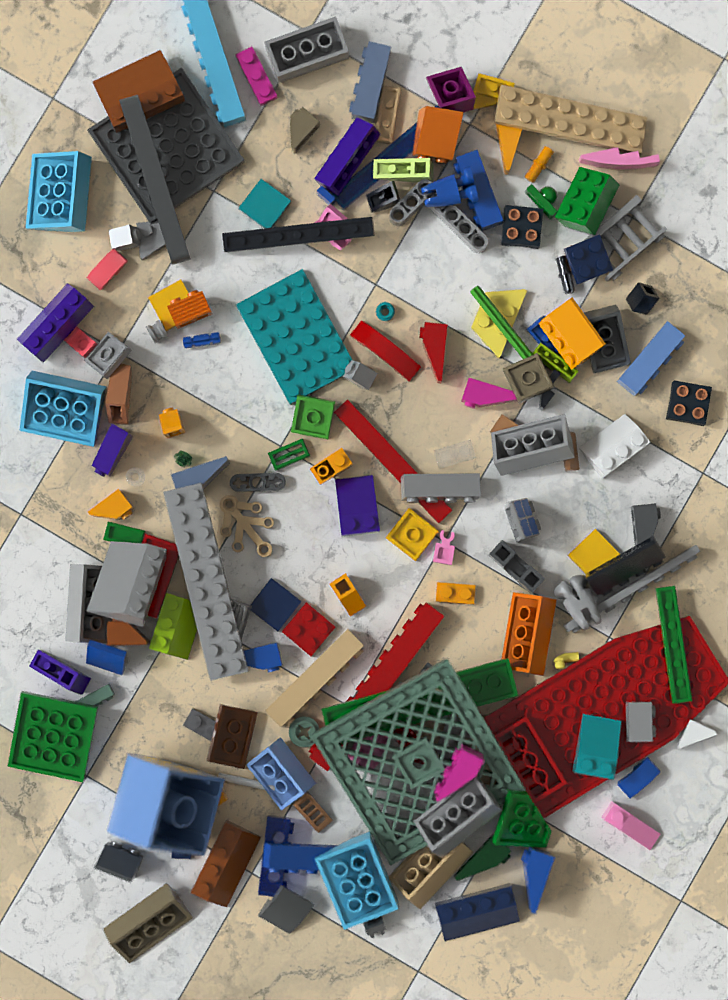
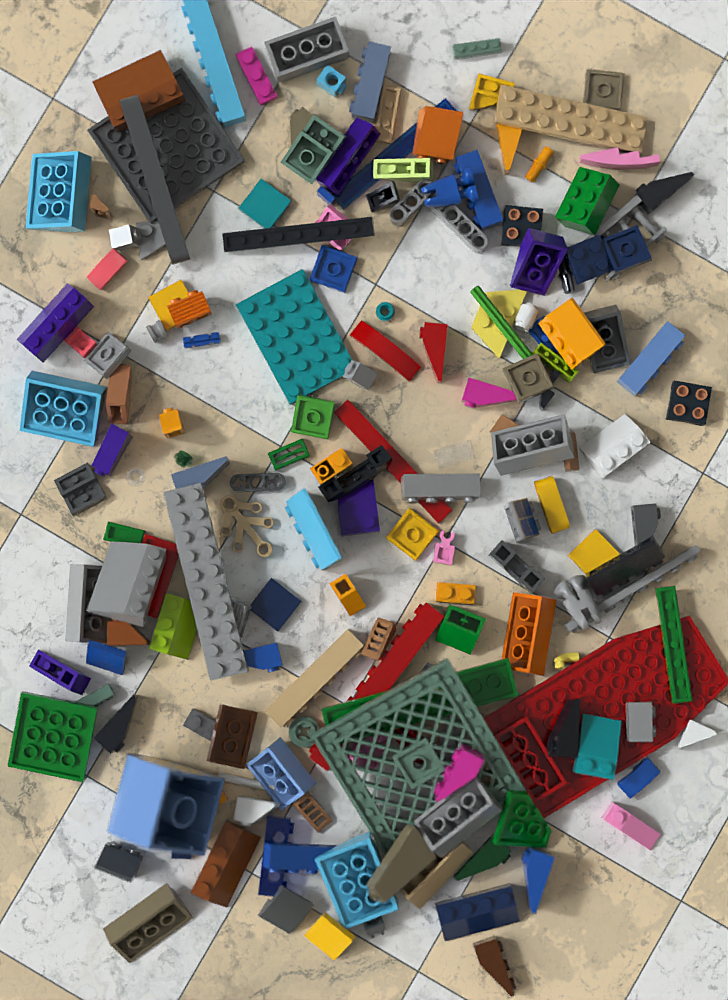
light orange slope [88,489,134,520] -> none
red plate [282,602,336,656] -> none
magenta slope [426,66,476,113] -> none
green tile [525,184,557,219] -> none
black panel [626,282,660,315] -> none
none -> dark grey slope [54,462,107,517]
none -> medium nougat slope [89,194,113,220]
none -> black slope [94,694,138,754]
none -> white slope [234,796,280,826]
none -> sand green slope [280,114,347,184]
none -> medium azure slope [285,488,342,570]
none -> yellow tile [304,912,355,960]
none -> blue tile [309,245,358,293]
none -> medium azure brick [317,65,347,98]
none -> black slope [318,445,392,502]
none -> medium nougat slope [361,617,396,661]
none -> dark tan slope [366,825,437,903]
none -> green slope [435,604,486,655]
none -> sand green piece [453,38,502,59]
none -> reddish brown slope [473,936,517,996]
none -> dark purple slope [510,228,568,296]
none -> white brick [514,302,539,332]
none -> yellow beam [534,476,570,534]
none -> black slope [547,699,580,758]
none -> dark tan tile [583,69,624,111]
none -> dark blue plate [602,225,652,275]
none -> black slope [634,172,694,215]

